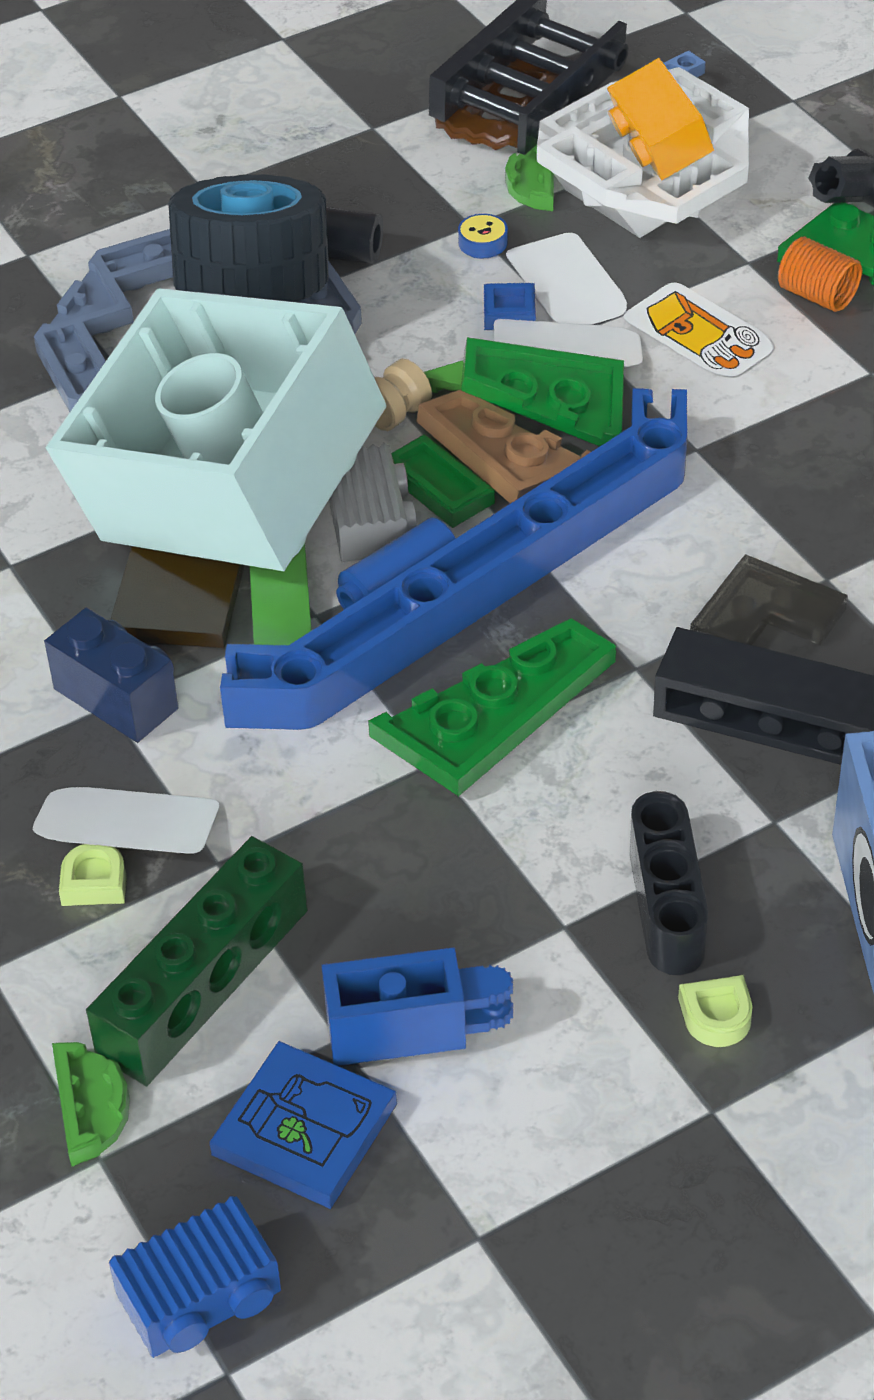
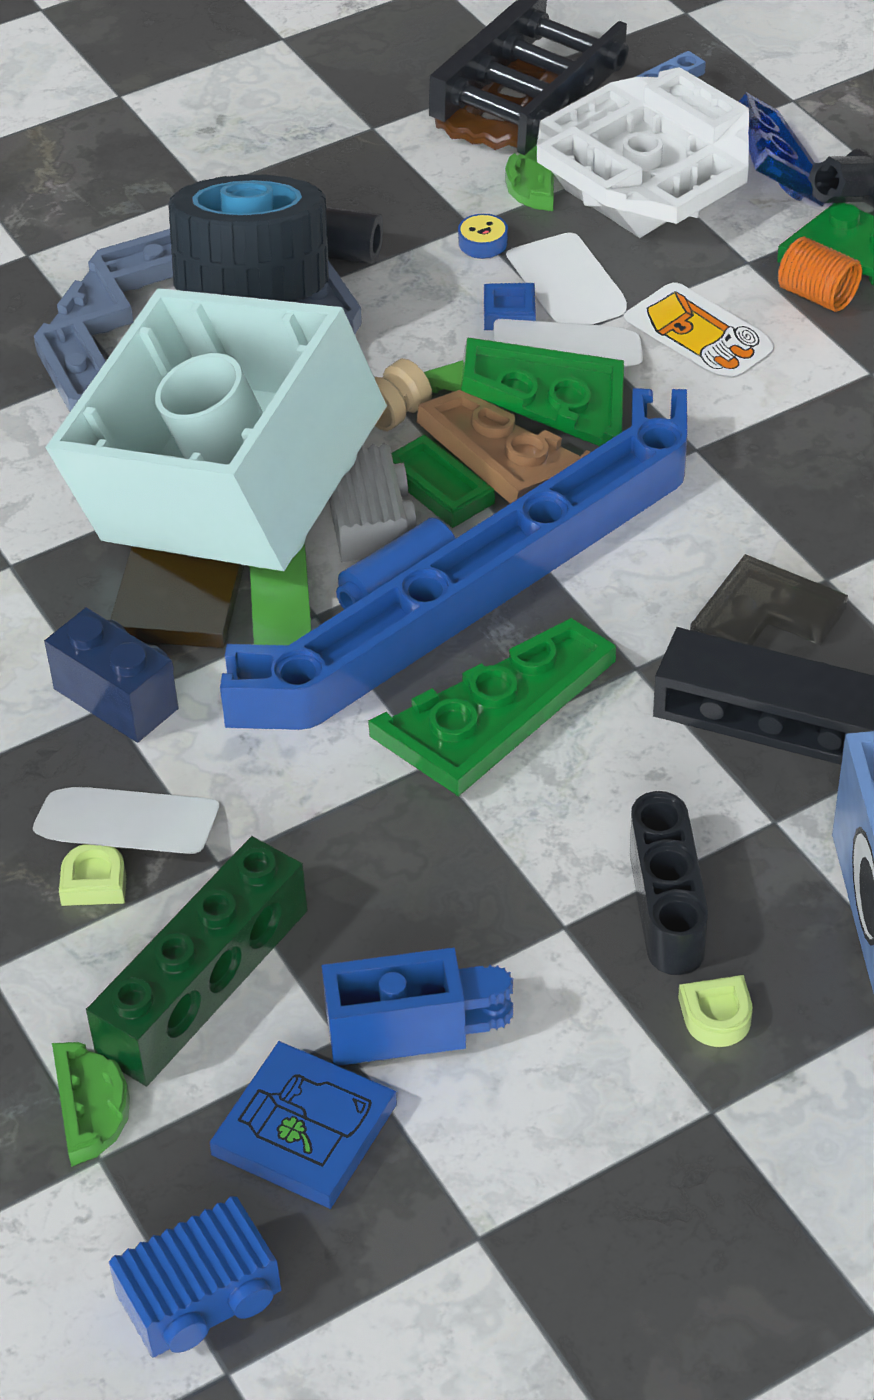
light orange brick [607,58,714,181] -> none
none -> clear blue wing [738,92,825,206]

